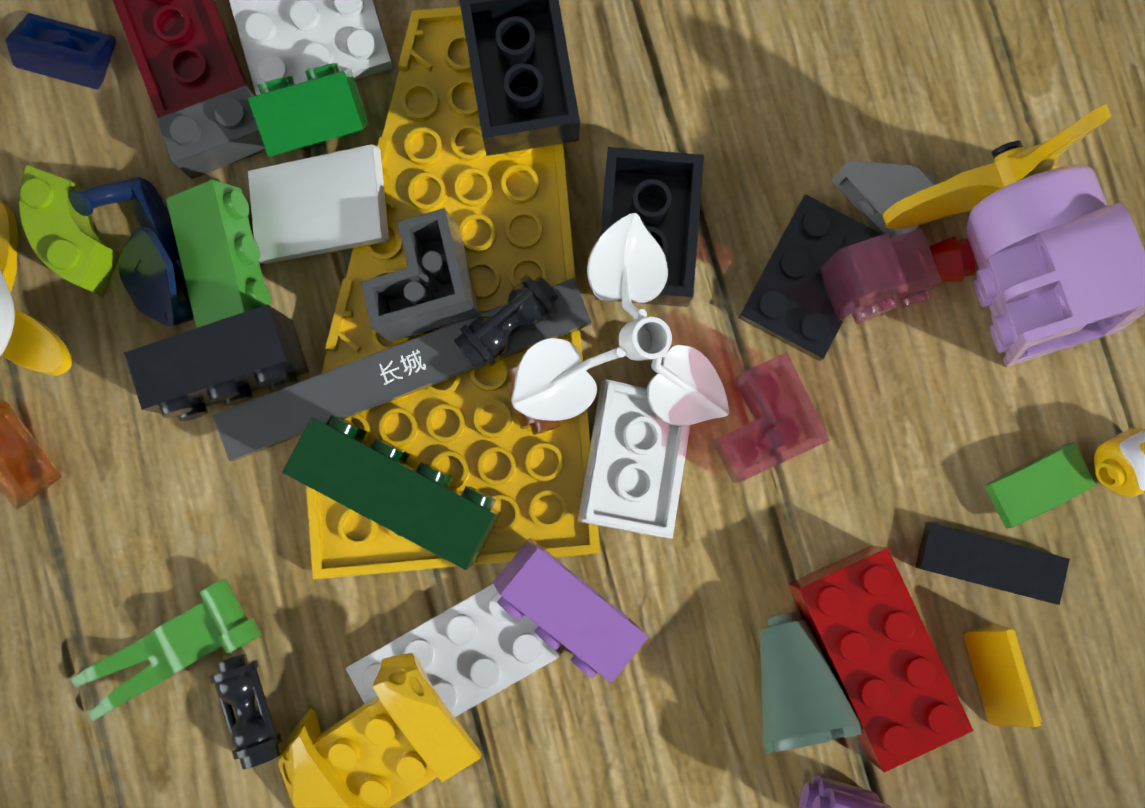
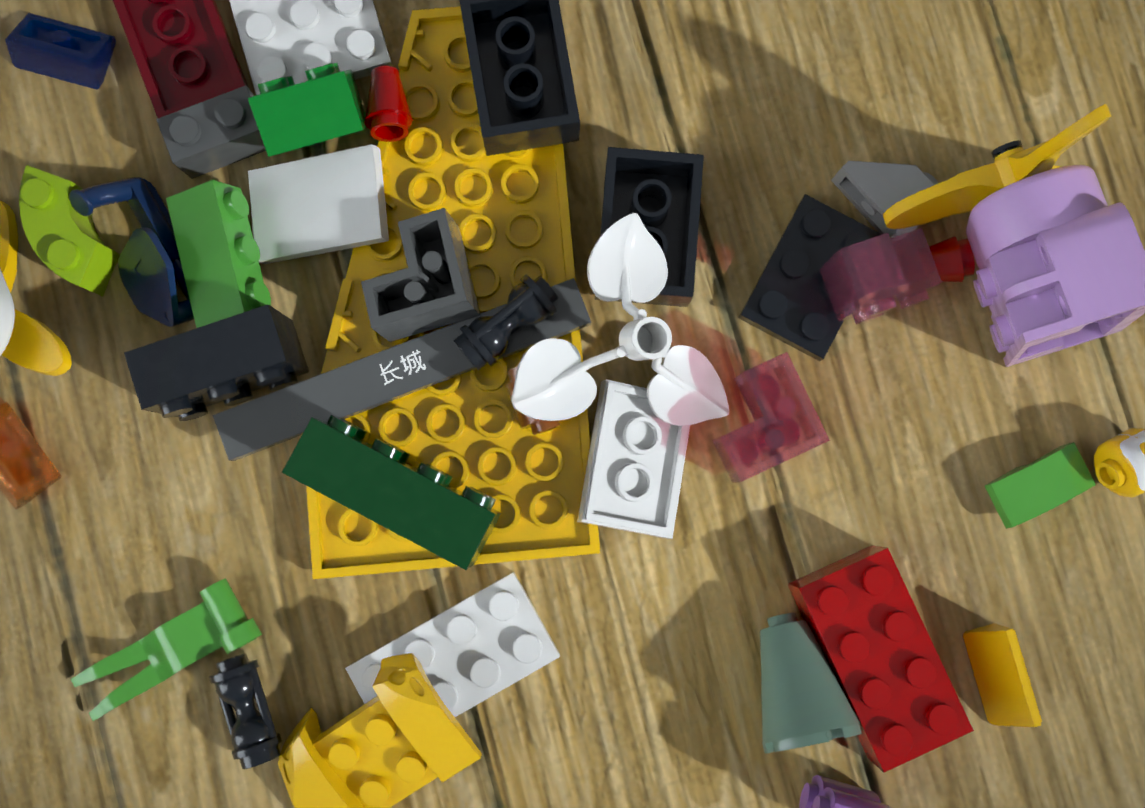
medium lavender brick [493,538,649,683] -> none
black tile [915,522,1070,605] -> none
none -> red cone [365,66,413,142]

